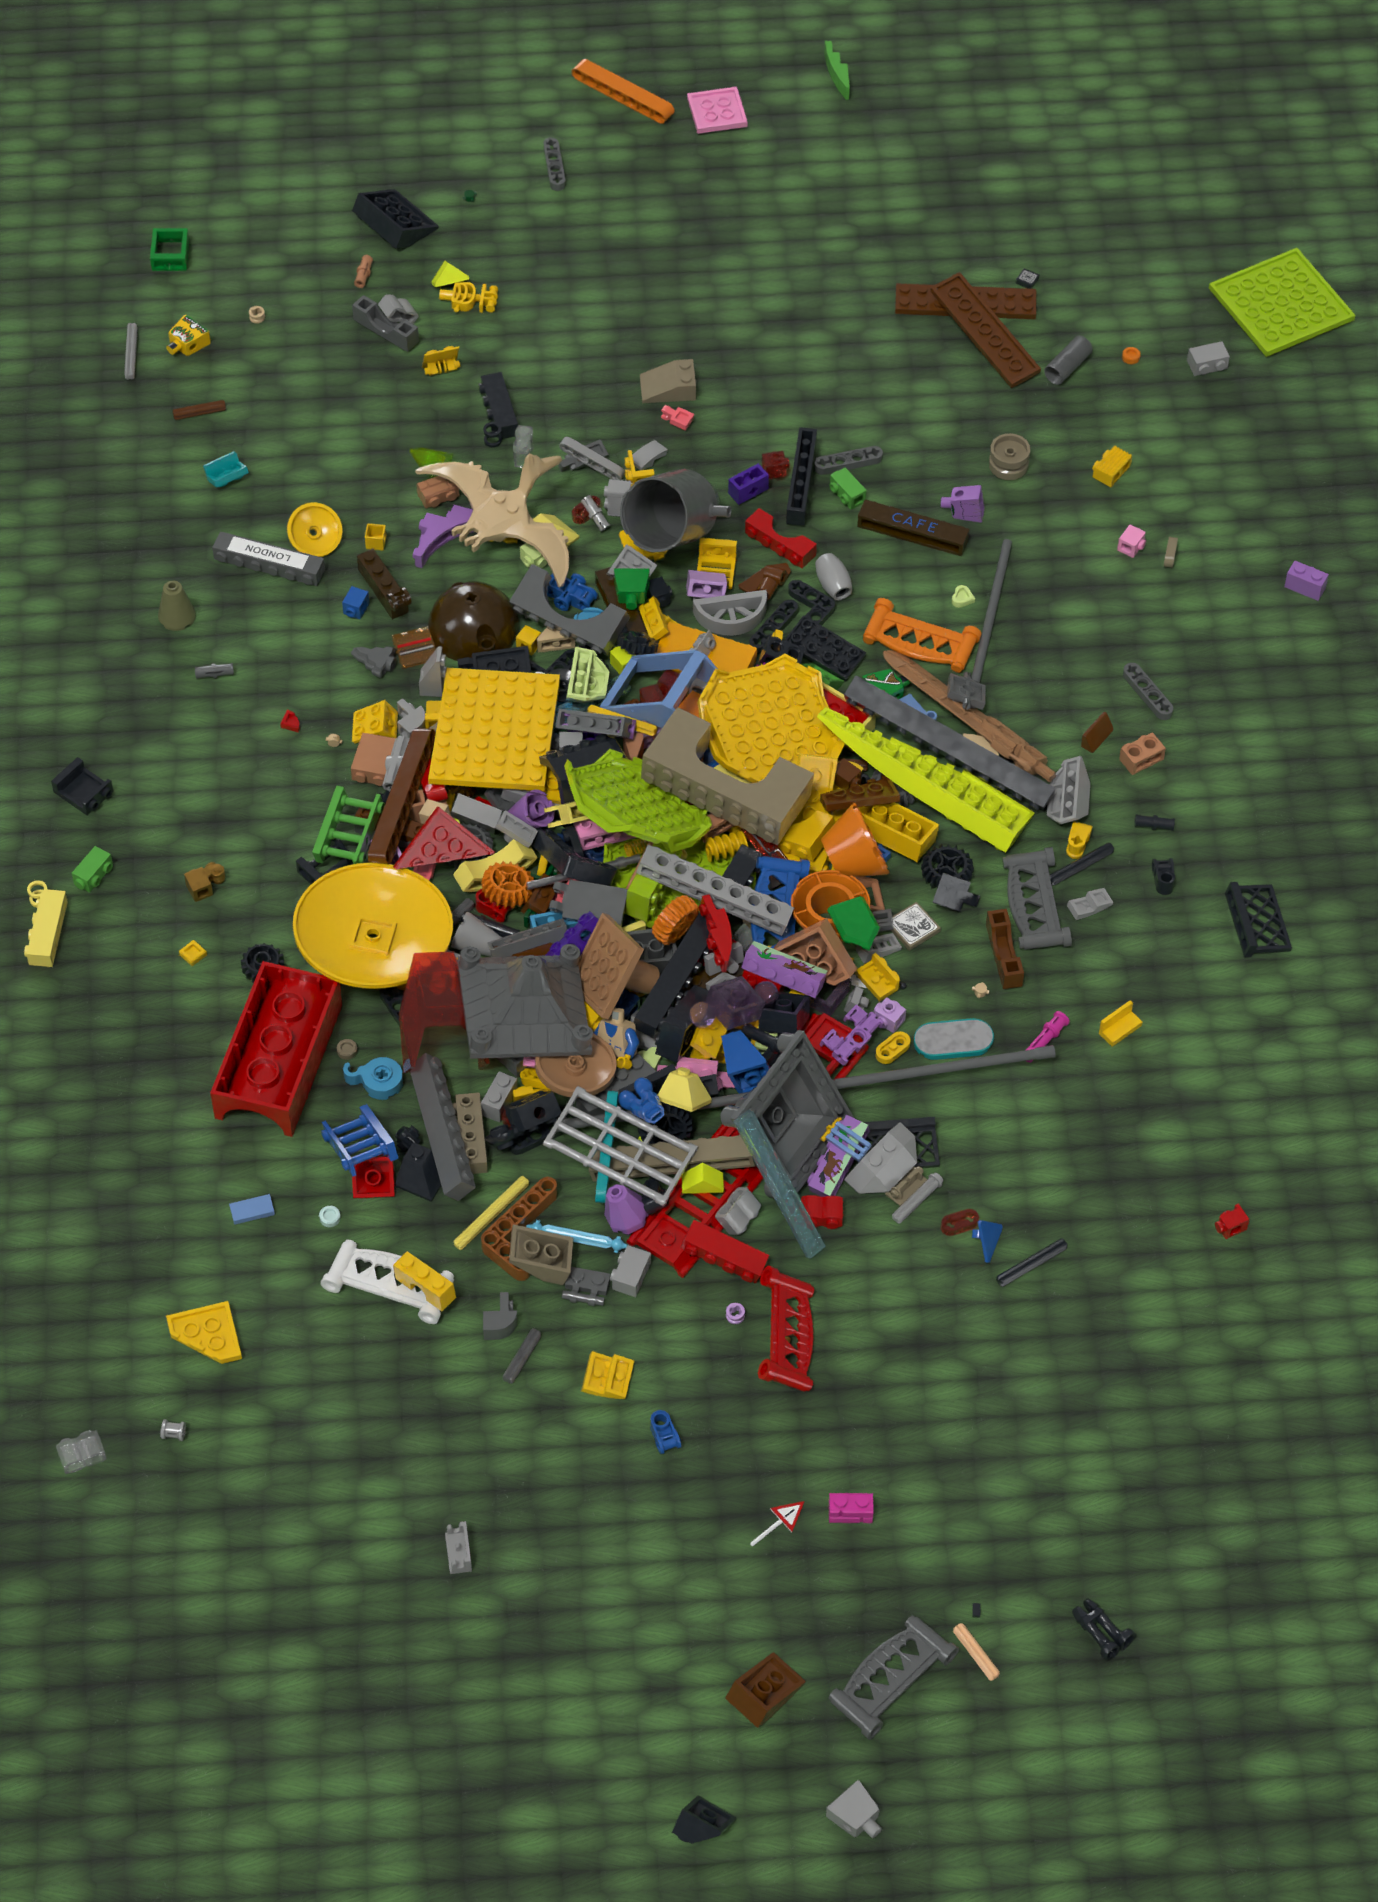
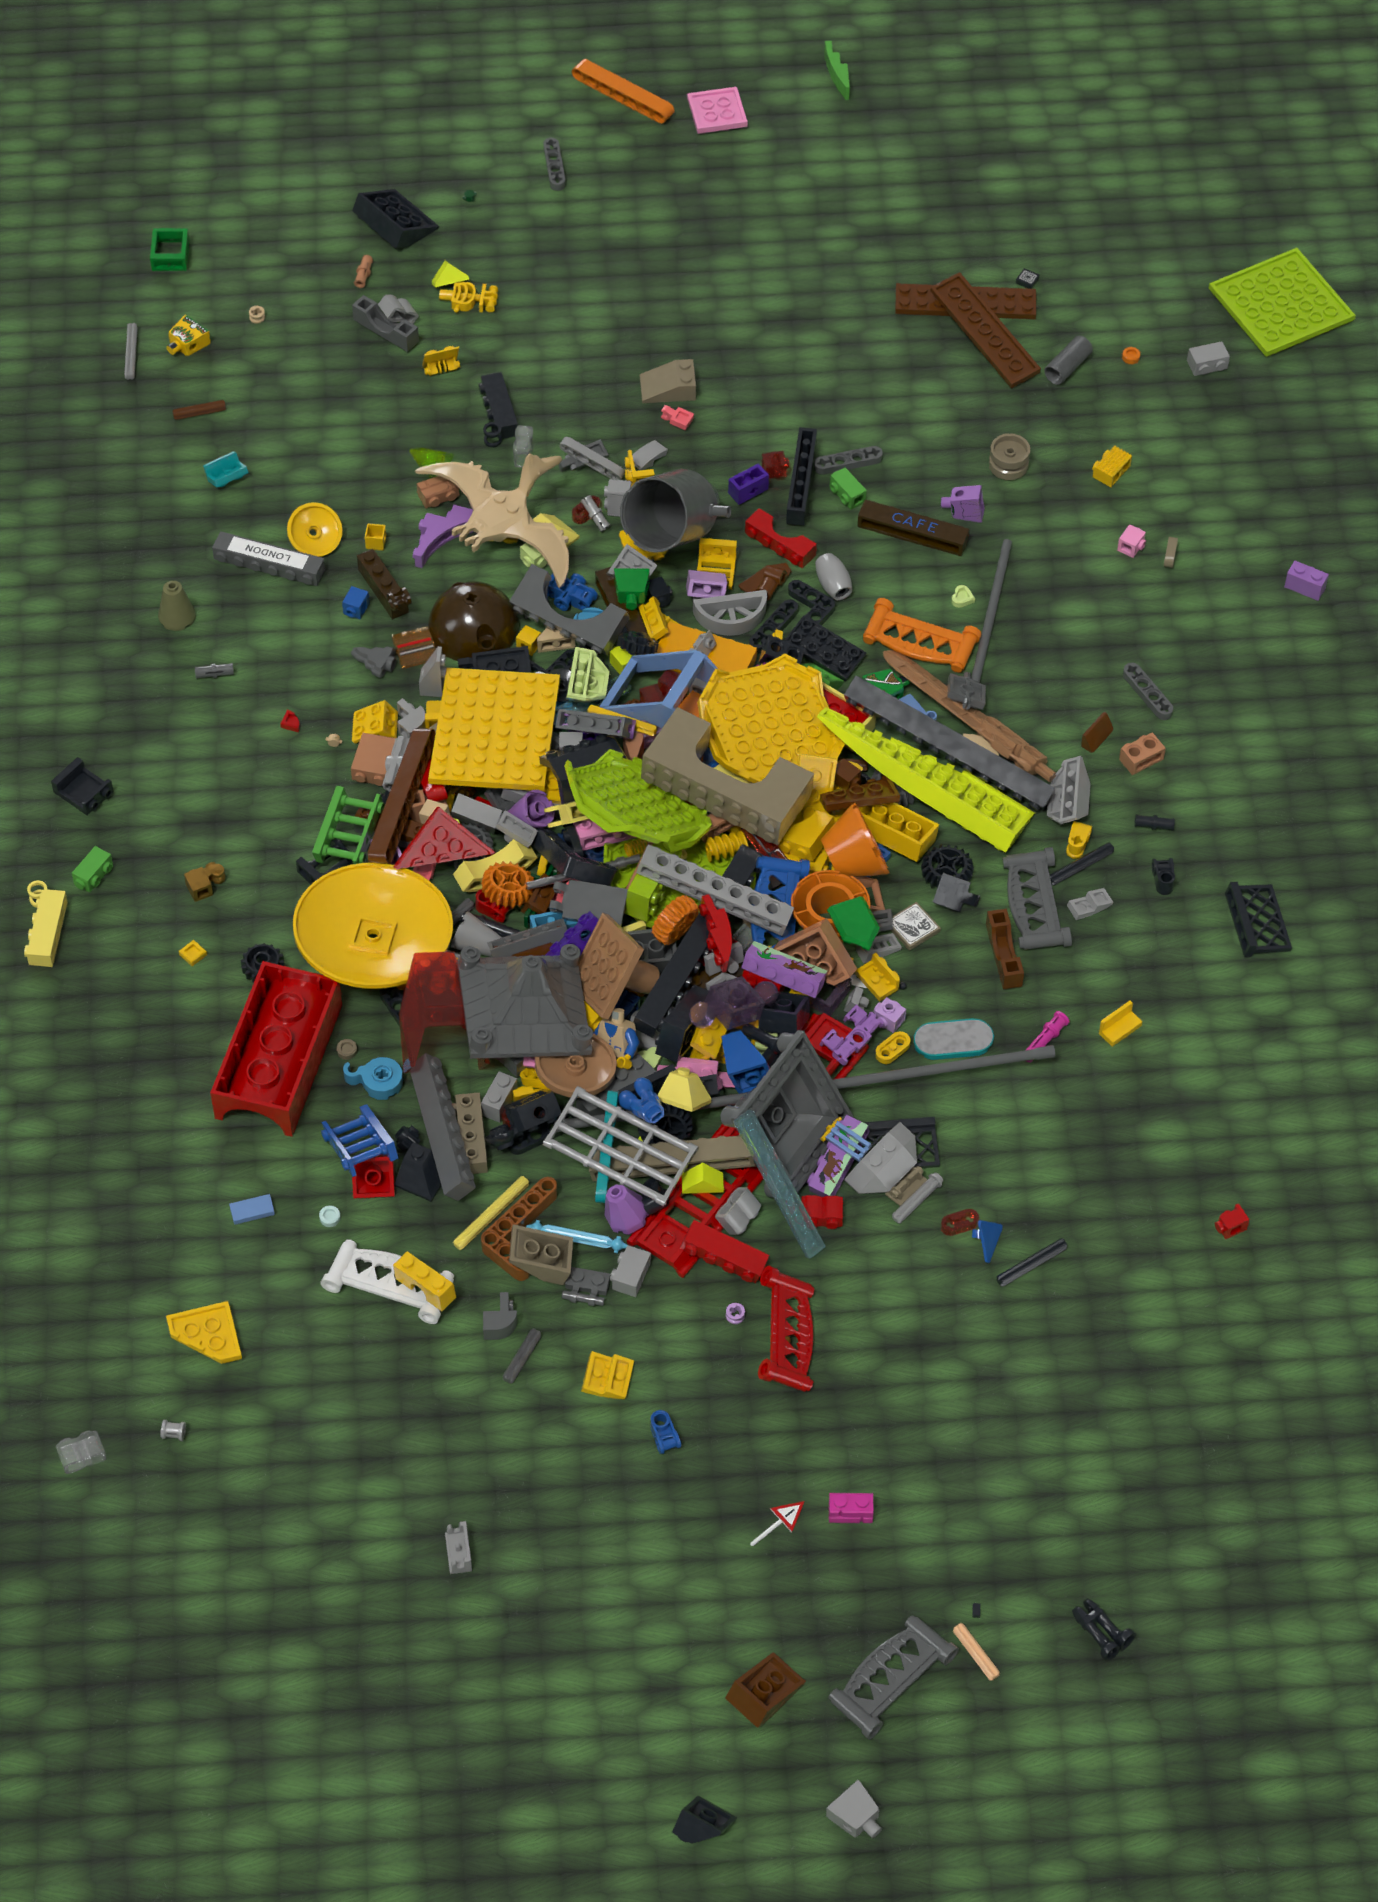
tan piece [972,982,989,998] -> none

